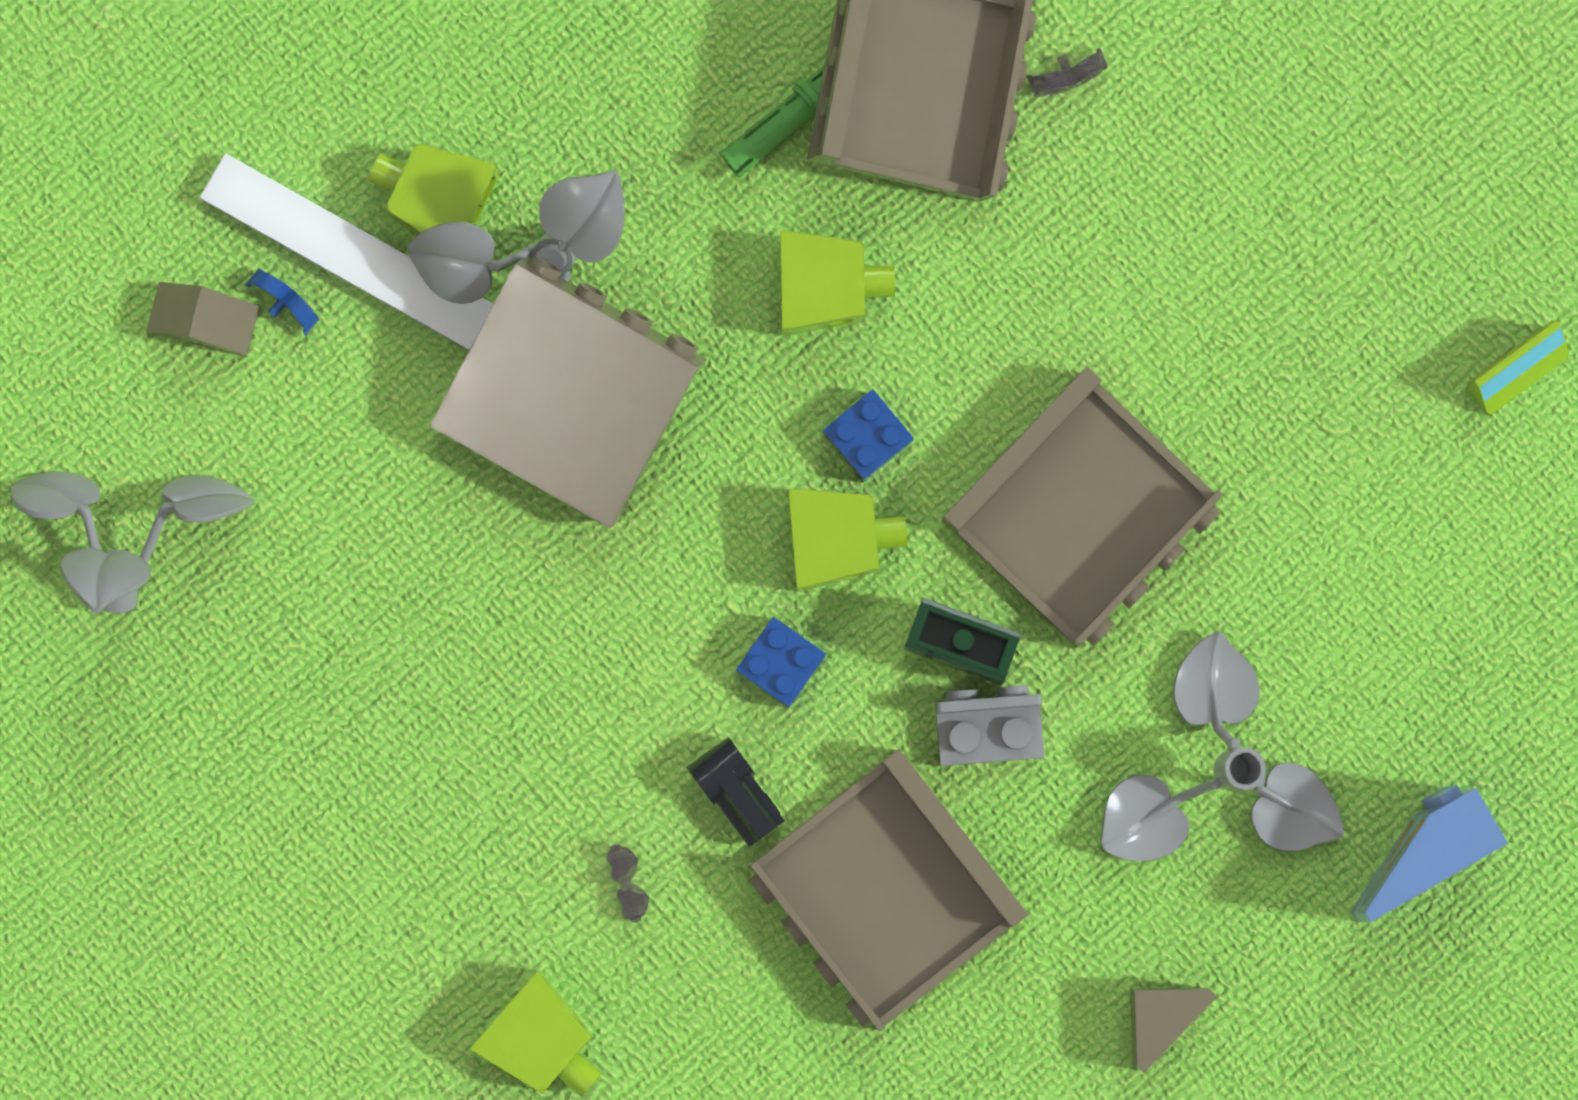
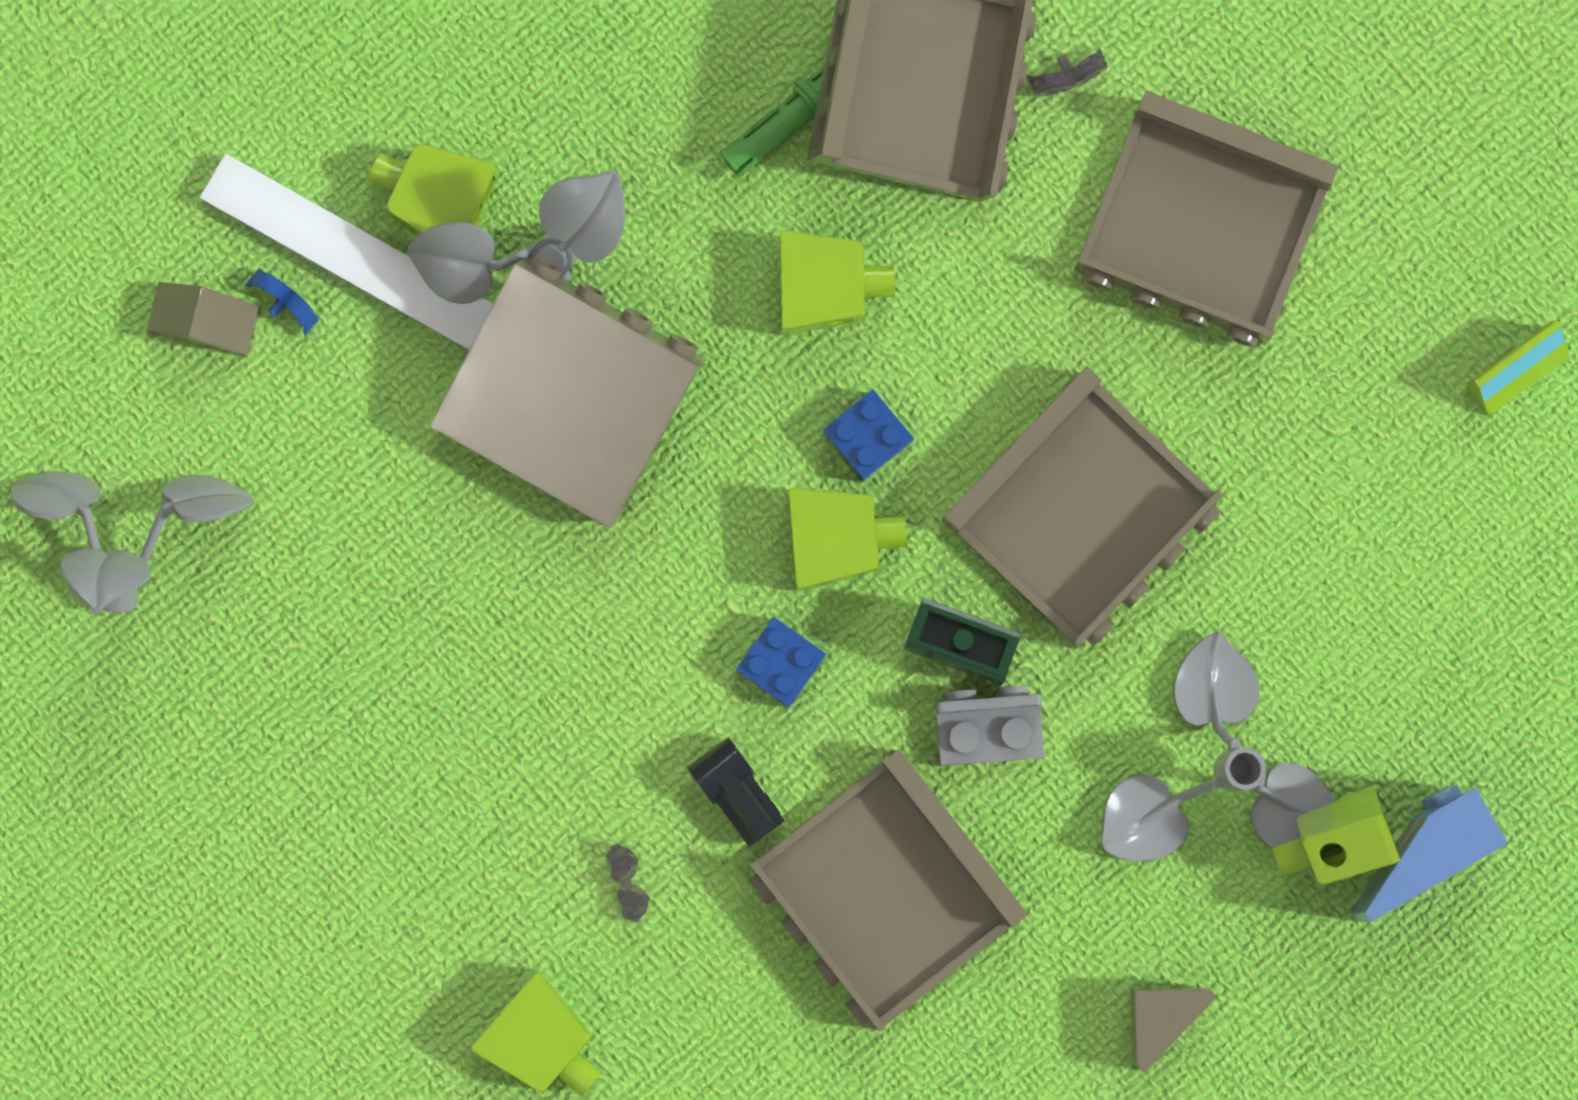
none -> dark tan panel [1074,90,1339,348]
none -> lime torso [1272,785,1401,885]

